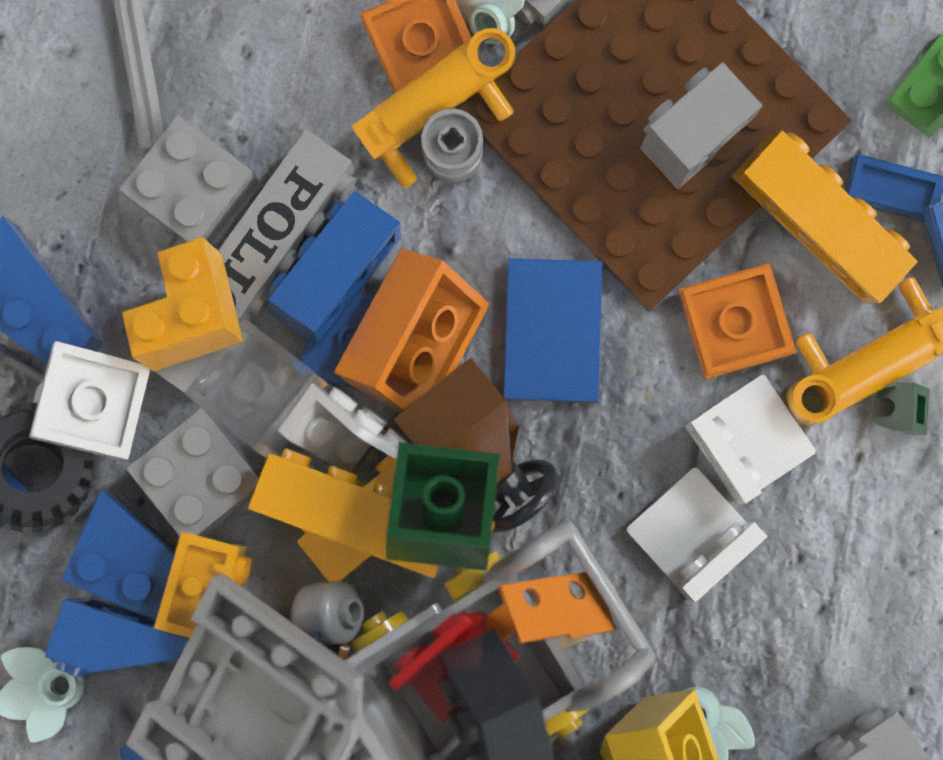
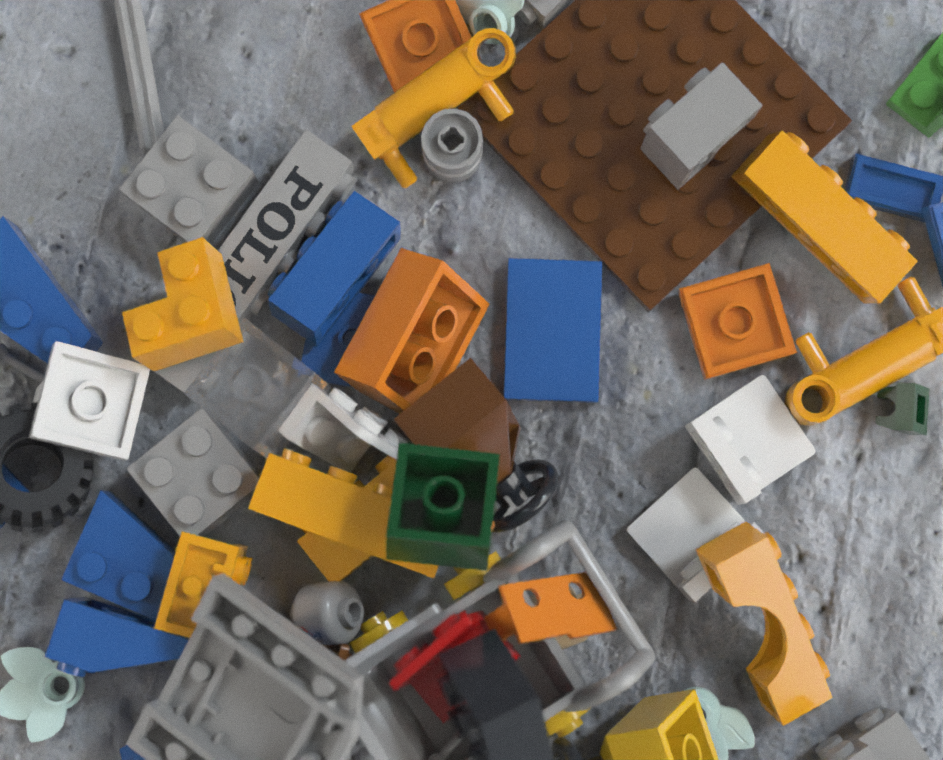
none -> light orange arch [695,521,833,726]

